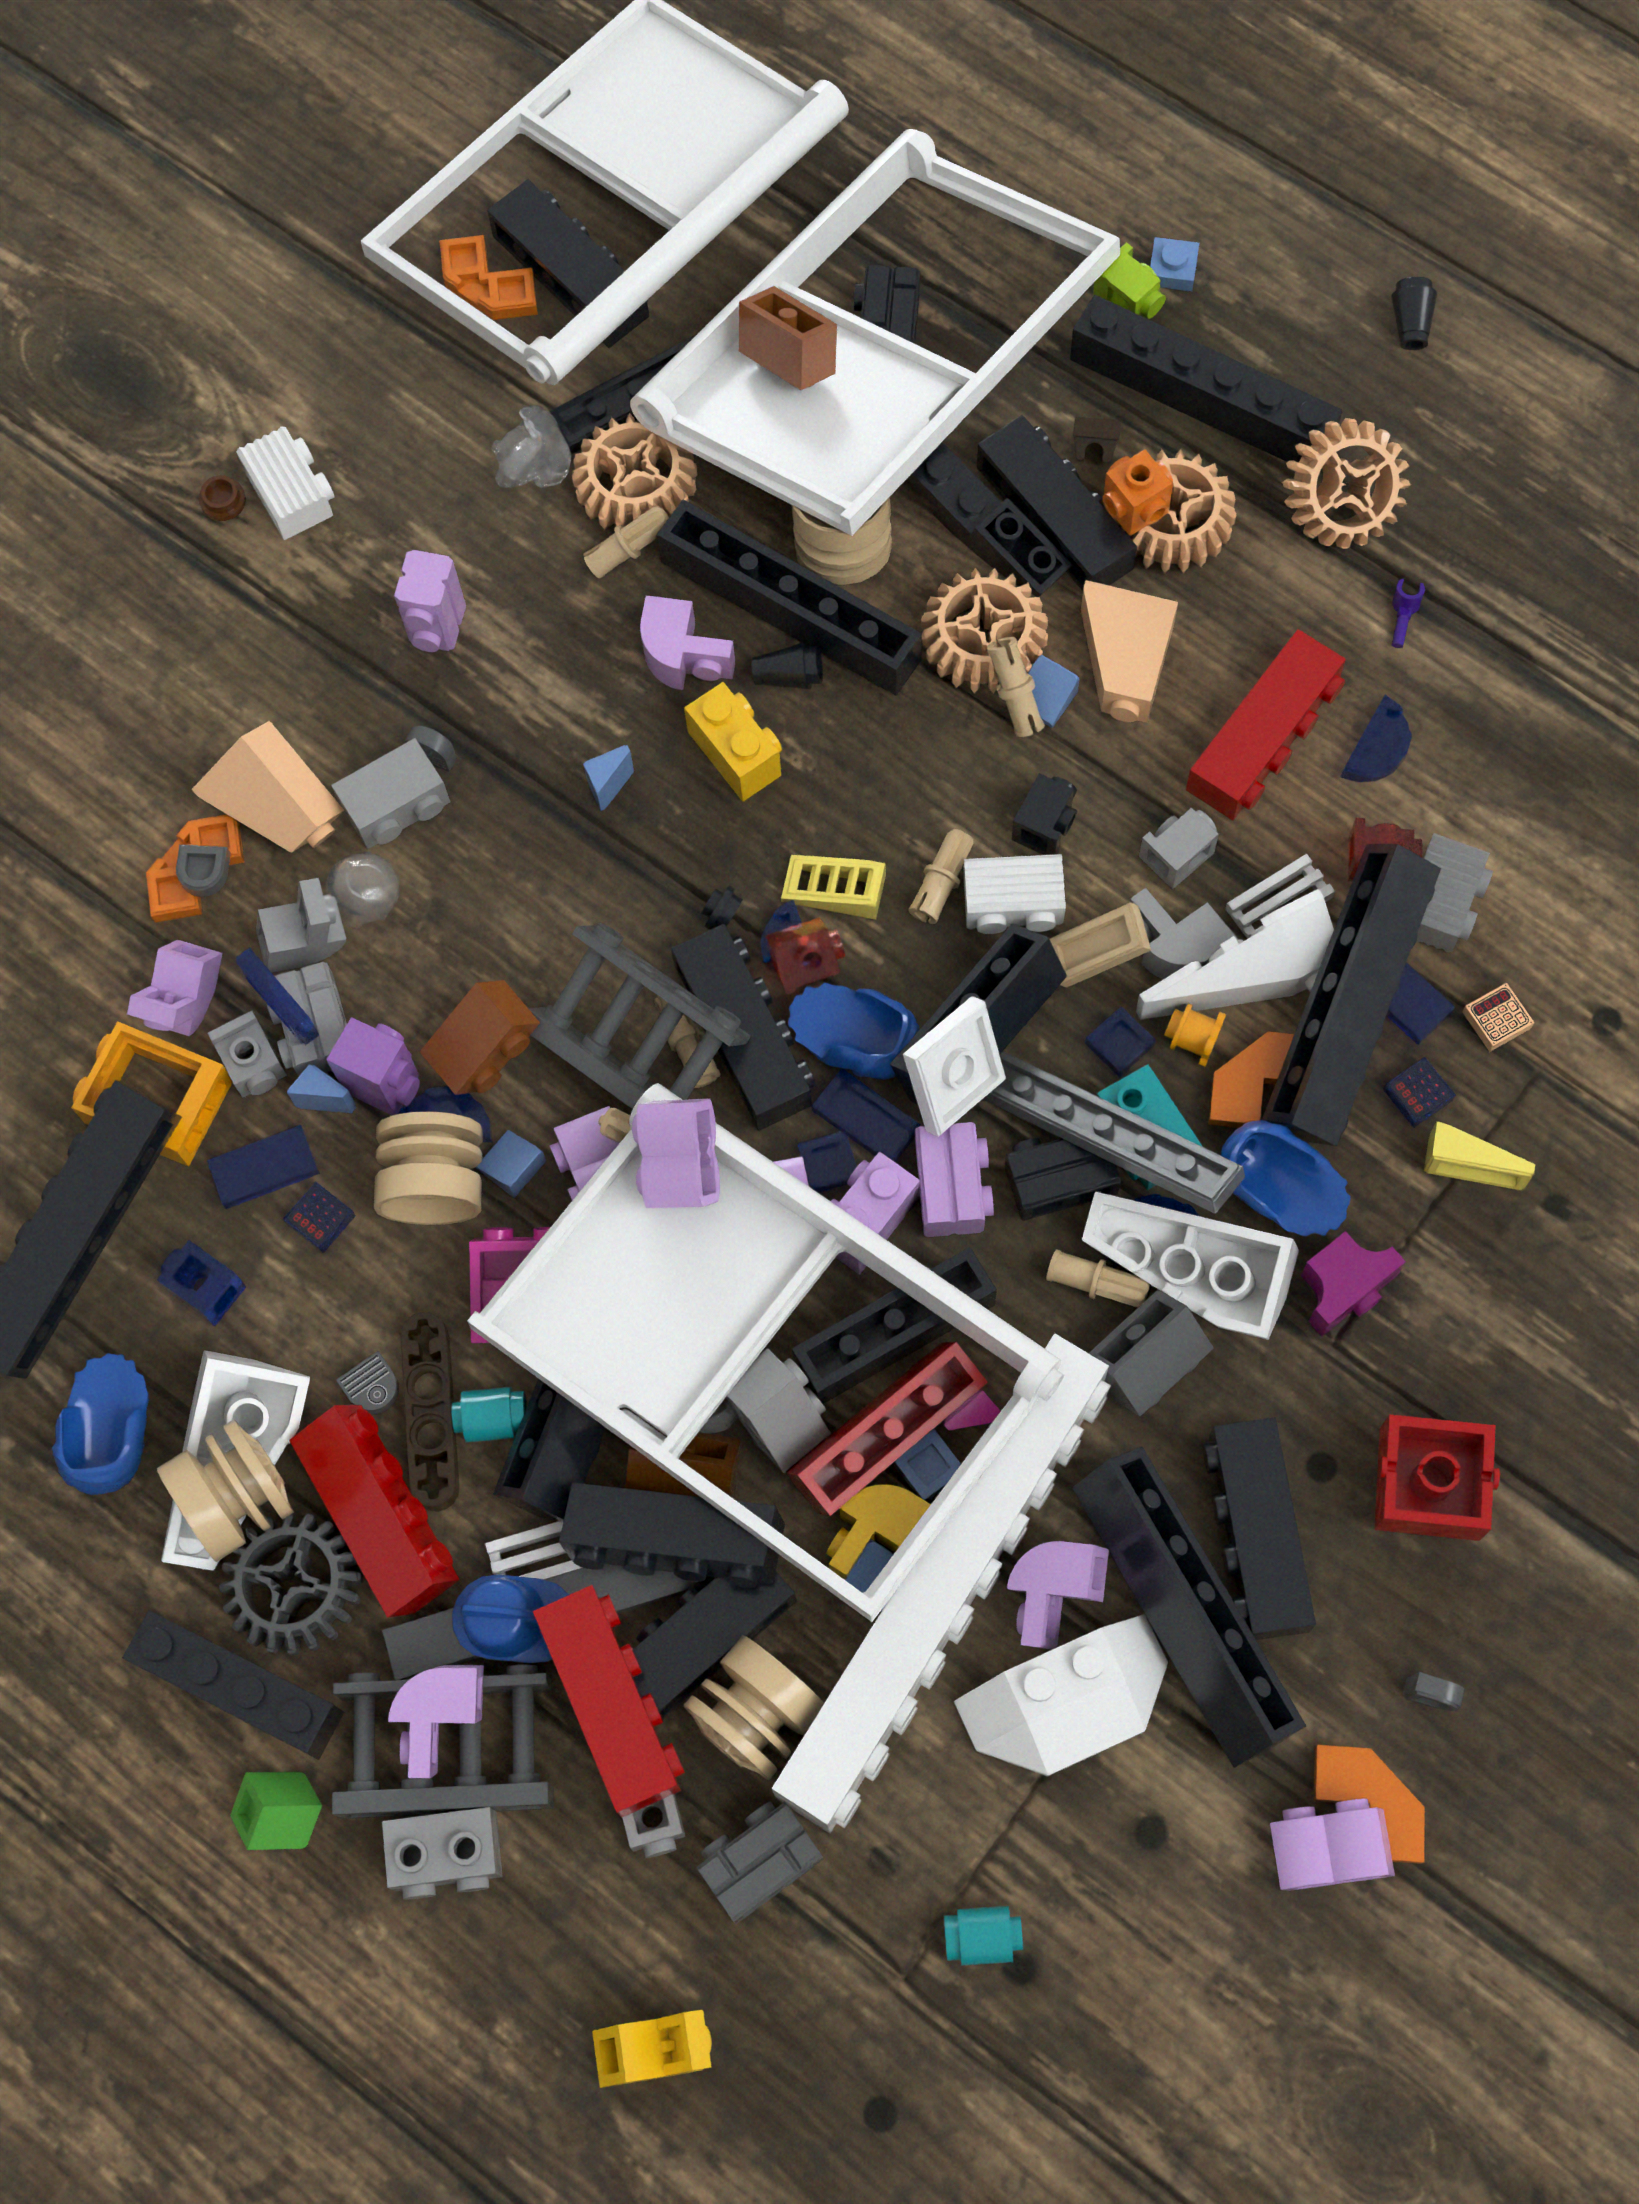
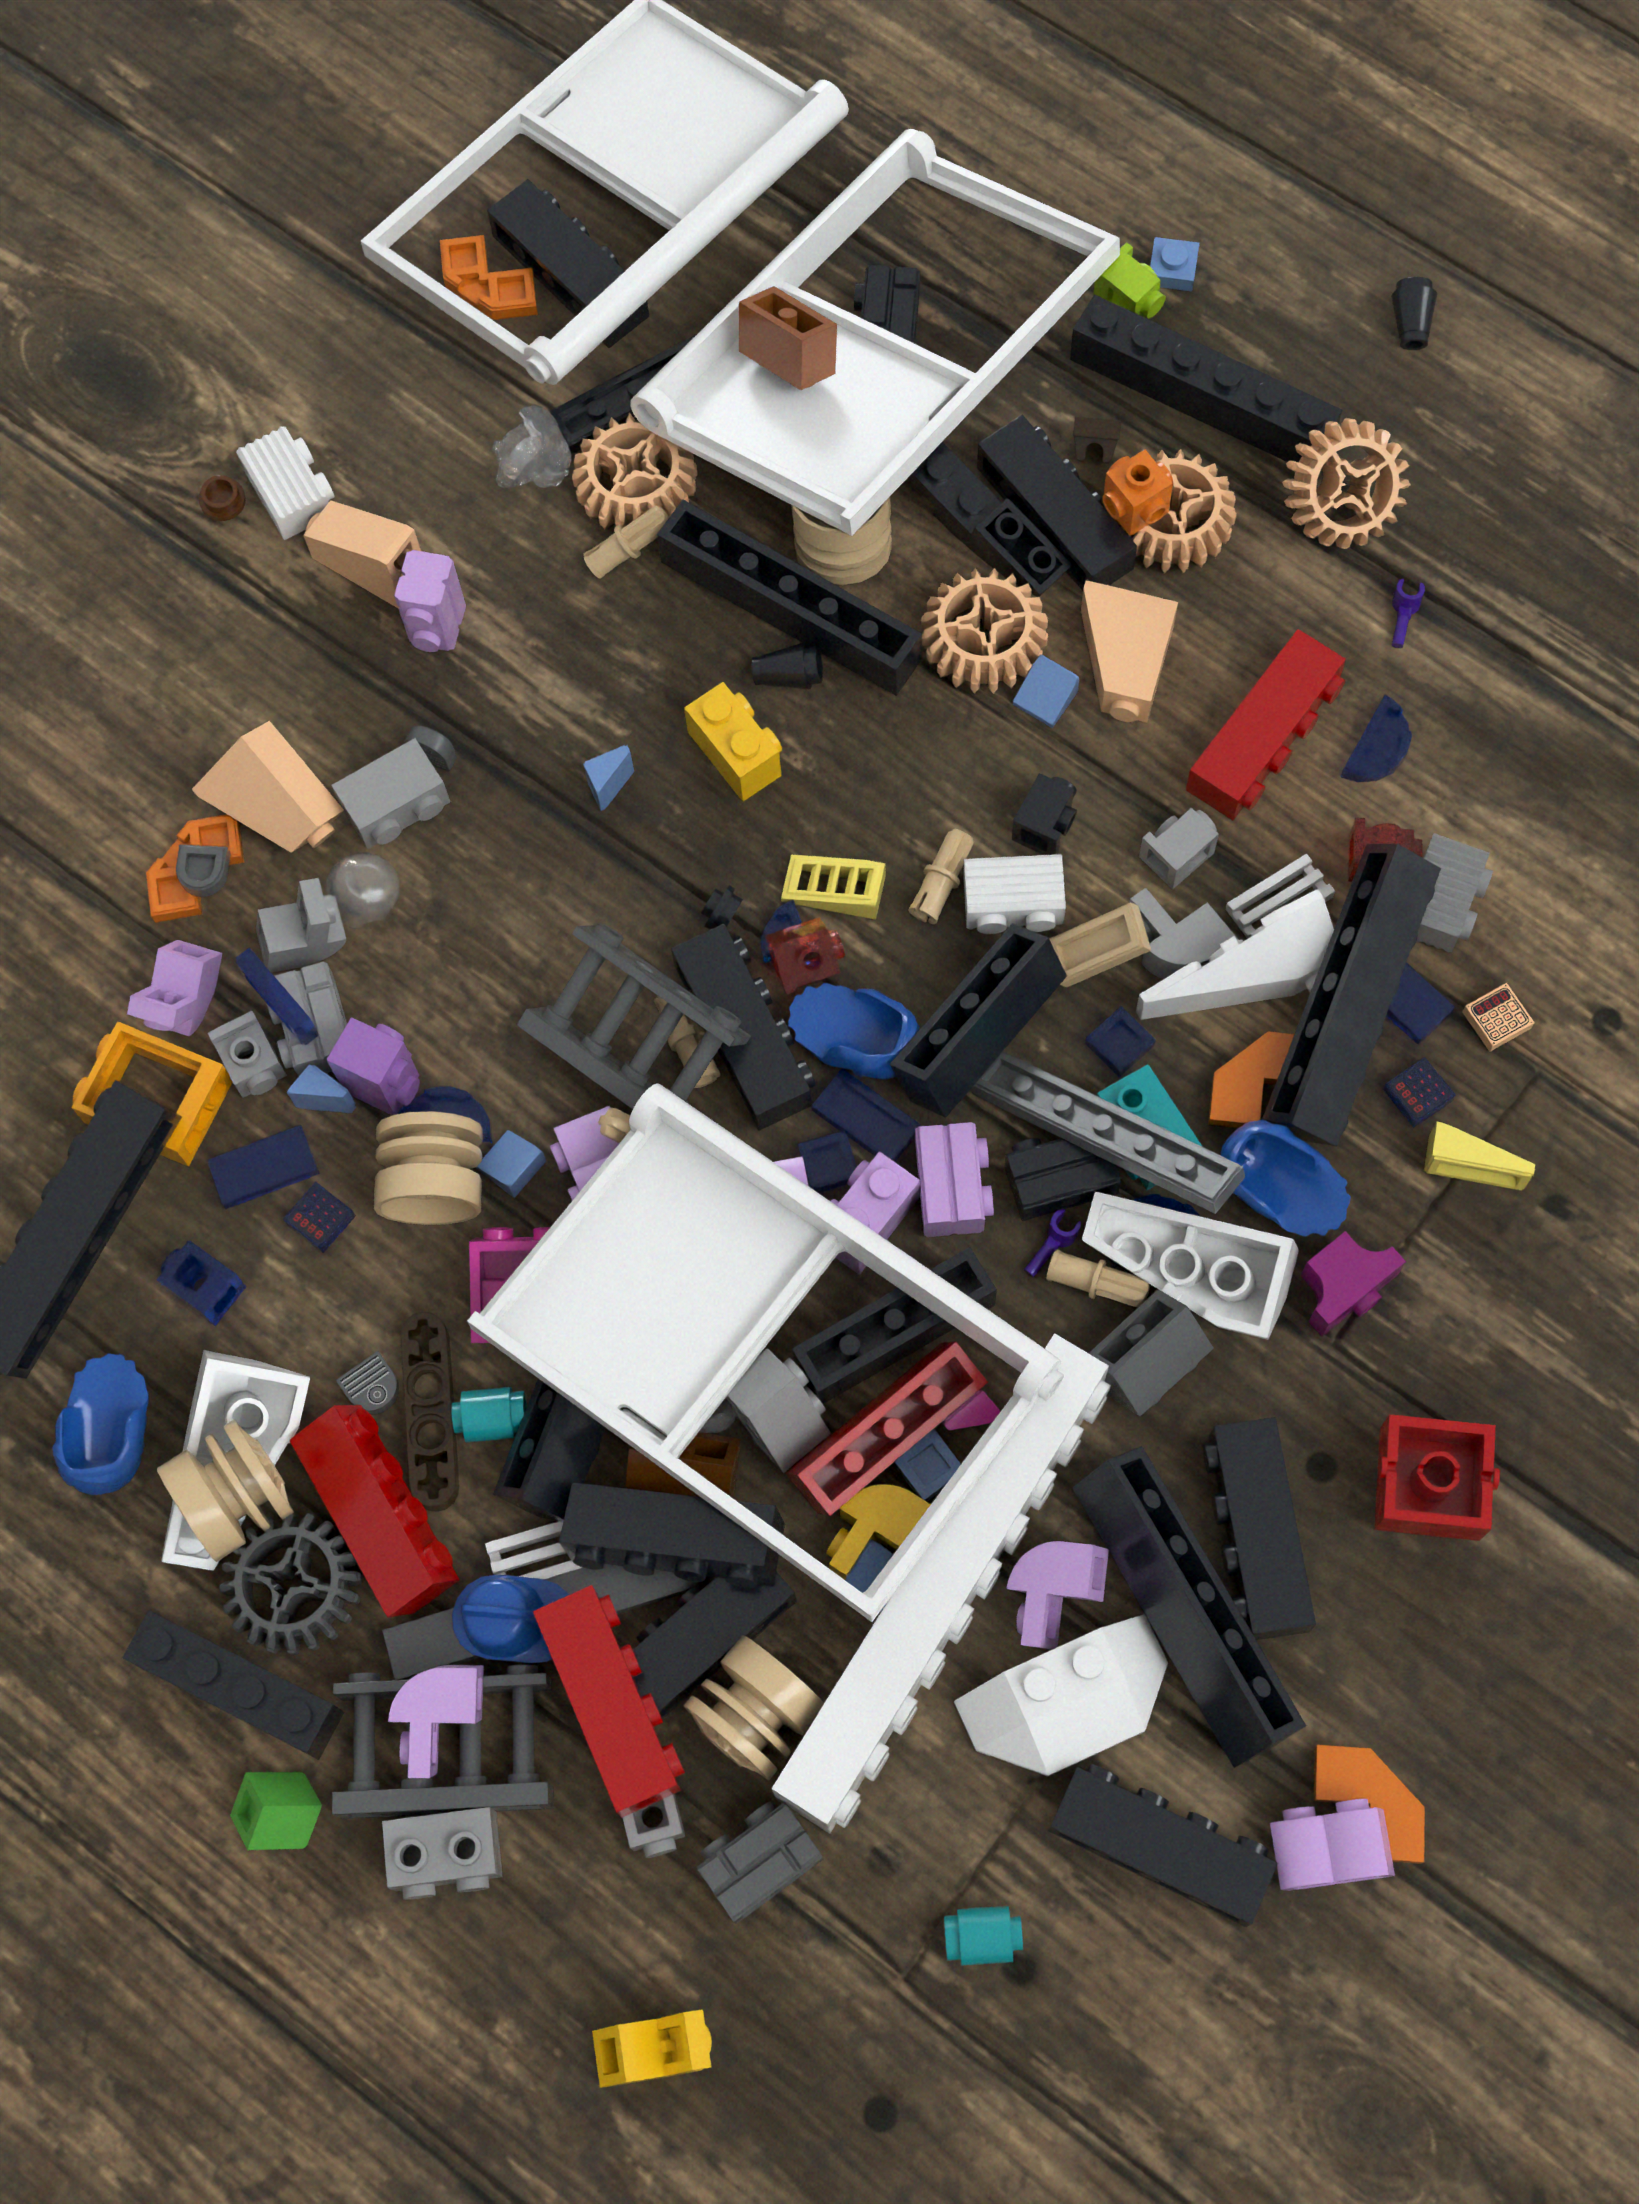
dark orange brick [420,980,540,1095] -> none
lavender brick [632,1099,720,1208] -> none
lavender brick [640,596,735,690] -> none
white tile [903,996,1006,1137] -> none
tan pin [987,637,1045,737] -> none
light orange brick [1164,1003,1227,1067] -> none
dark grey tile [1402,1672,1465,1711] -> none
none -> light nougat slope [303,500,421,609]
none -> dark purple hand [1024,1209,1081,1277]
none -> black brick [1048,1764,1278,1927]

